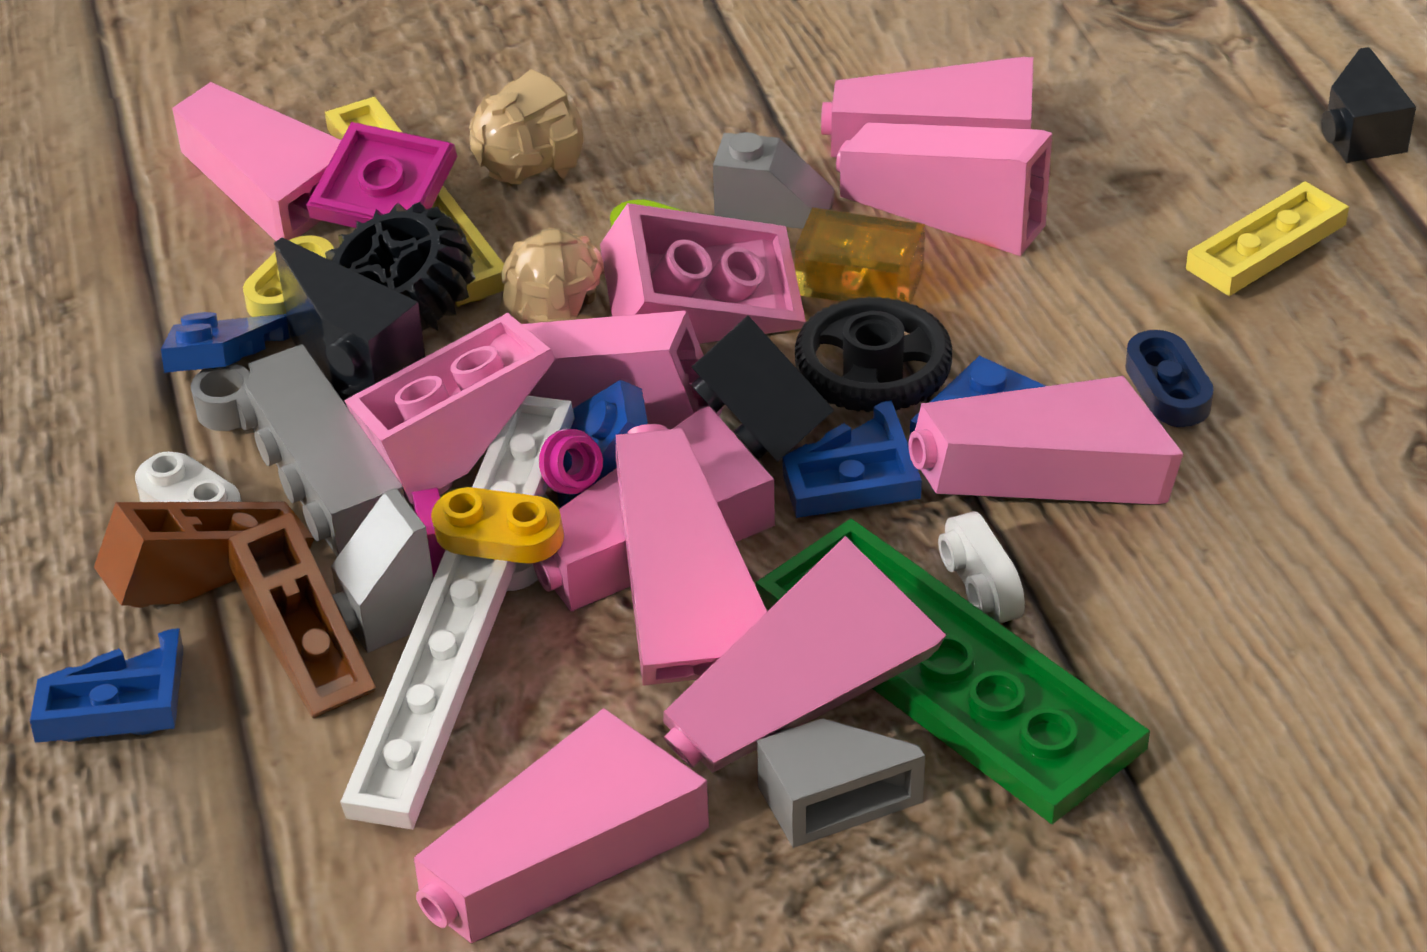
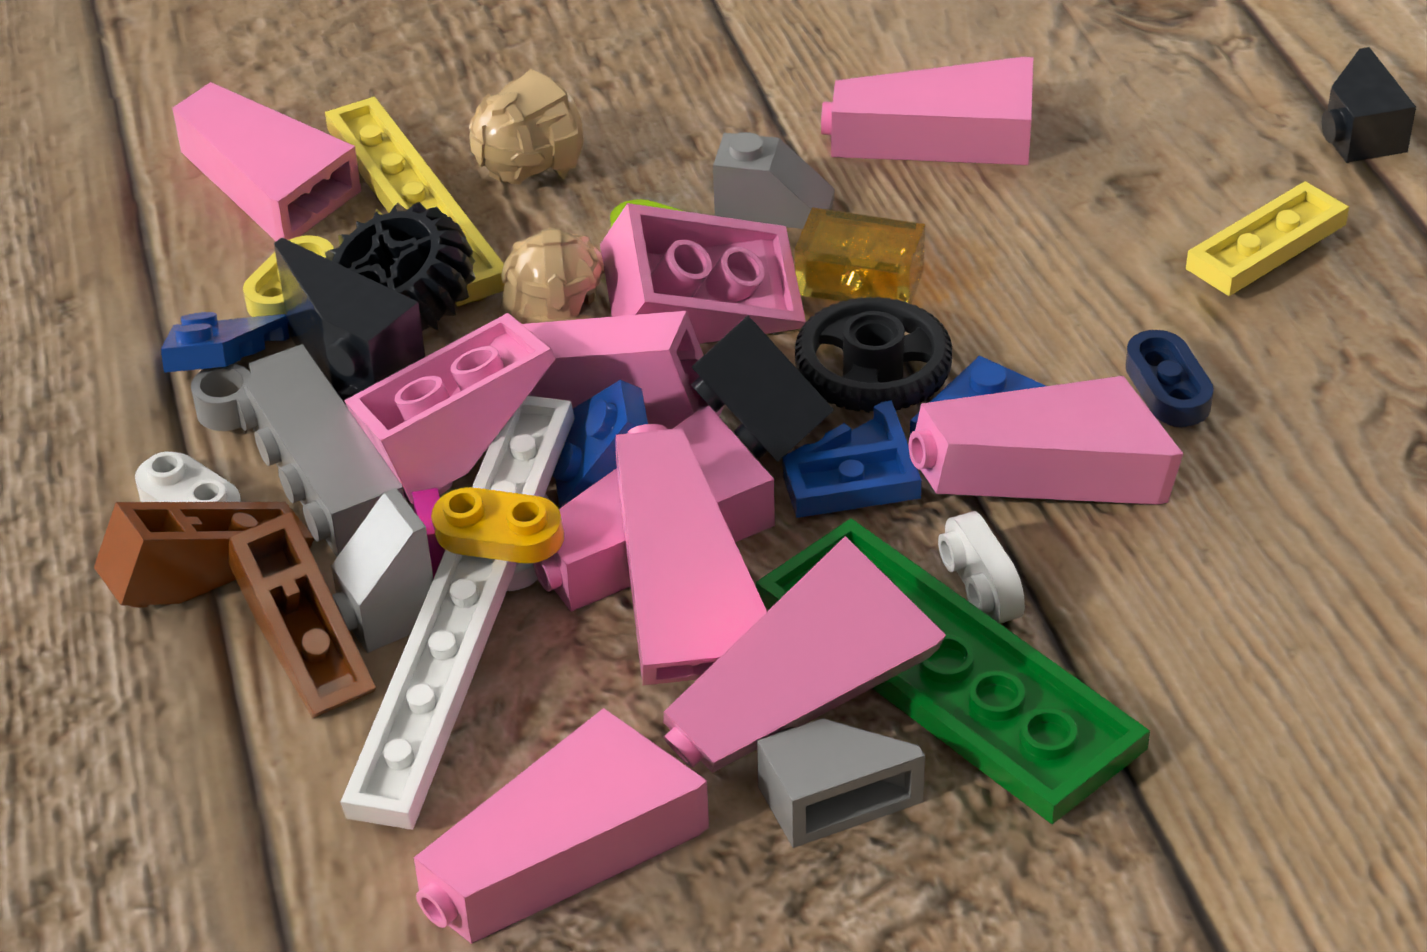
blue wing [30,628,184,743] -> none
dark pink plate [306,122,457,228] -> none
dark pink plate [539,429,603,494] -> none
bright pink slope [836,122,1052,256] -> none

